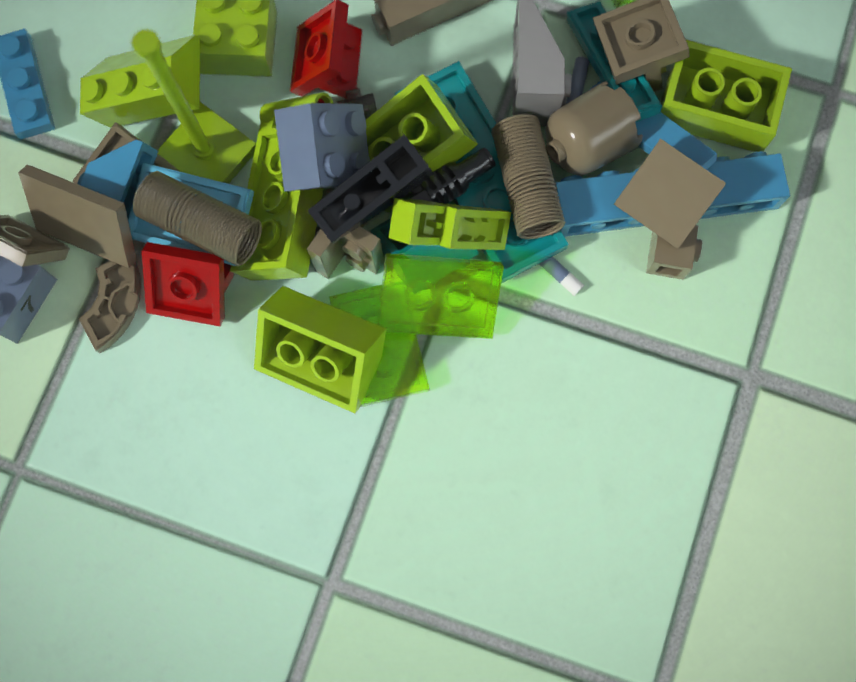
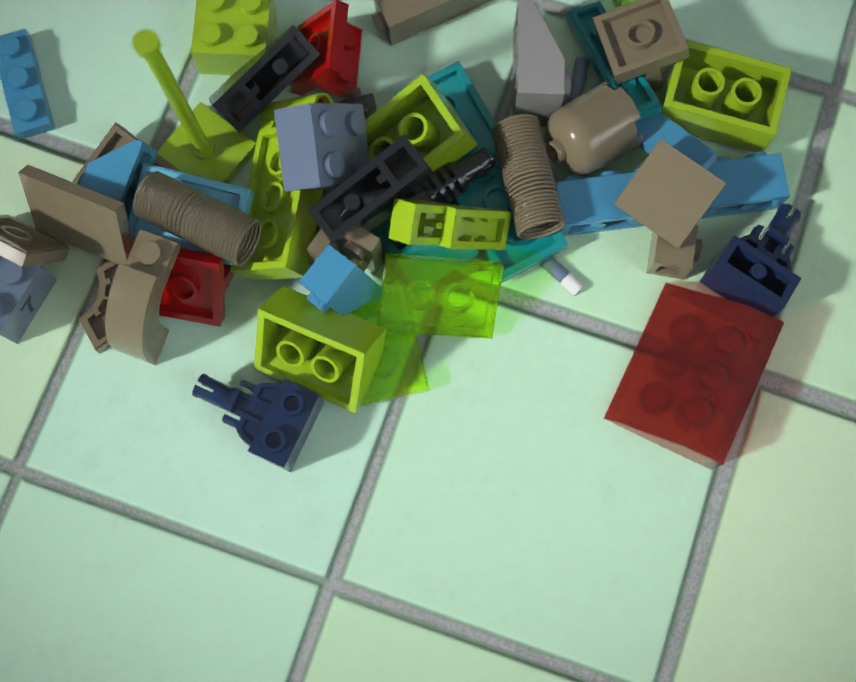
lime slope [80,35,200,128] -> none
none -> dark tan arch [105,229,181,365]
none -> dark blue brick [192,373,325,473]
none -> black slope [209,25,320,133]
none -> dark azure slope [299,244,386,316]
none -> clear red slope [603,283,784,470]
none -> dark blue brick [699,204,802,324]

